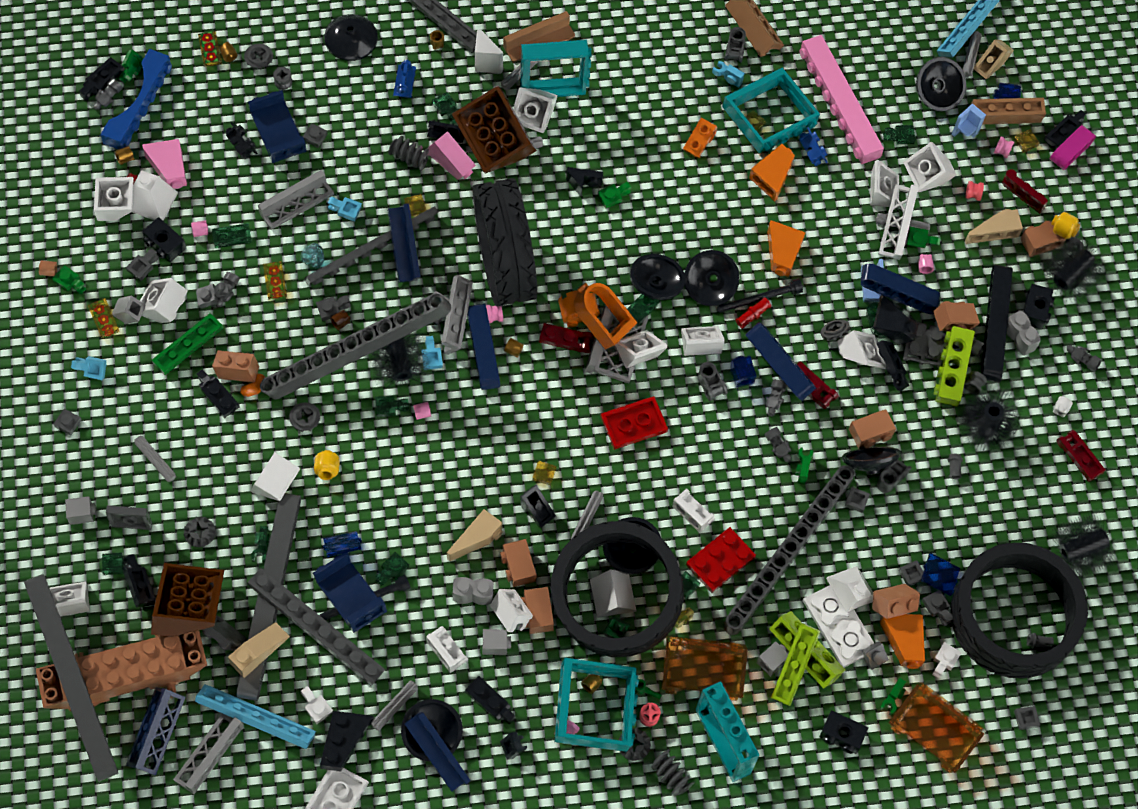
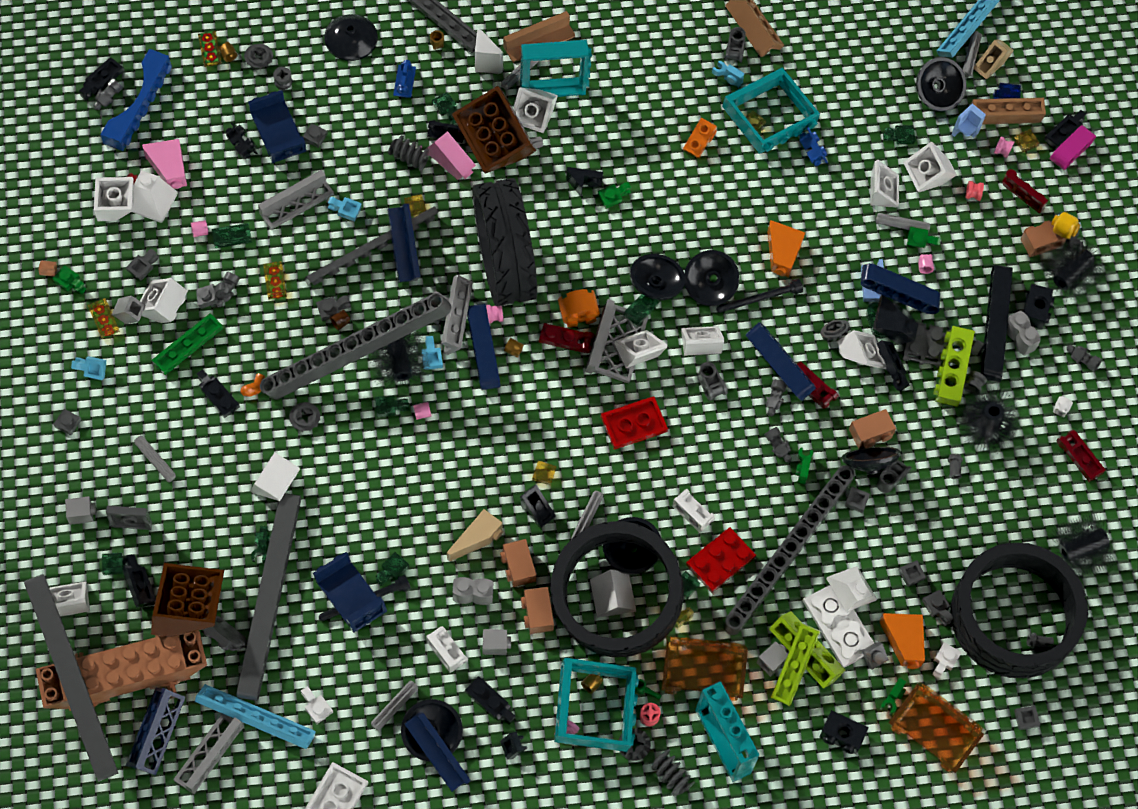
pearl gold hose [114,146,134,165] -> none
green plate [119,49,144,83] -> none
black brick [142,217,187,262] -> none
dark grey gear [184,516,216,547] -> none
nougat brick [212,350,260,383] -> none
tan slope [228,622,290,678] -> none
dark grey plate [247,568,385,686] -> none
clear light blue cone [301,243,324,268] -> none
yellow head [314,450,340,480] -> none
black wing [320,711,374,772] -> none
clear blue piece [323,531,362,557] -> none
white hinge [490,589,533,632] -> none
orange window [574,283,638,350] -> none
dark green tile [603,616,630,638] -> none
clear blue brick [730,356,756,388] -> none
red pin [735,297,772,329] -> none
orange slope [749,144,795,202] -> none
bright pink brick [799,35,884,165] -> none
nougat brick [872,584,920,619] -> none
white fence [878,184,919,260] -> none
clear blue piece [921,553,960,596] -> none
nougat brick [933,301,980,331] -> none
tan slope [965,209,1023,244] -> none

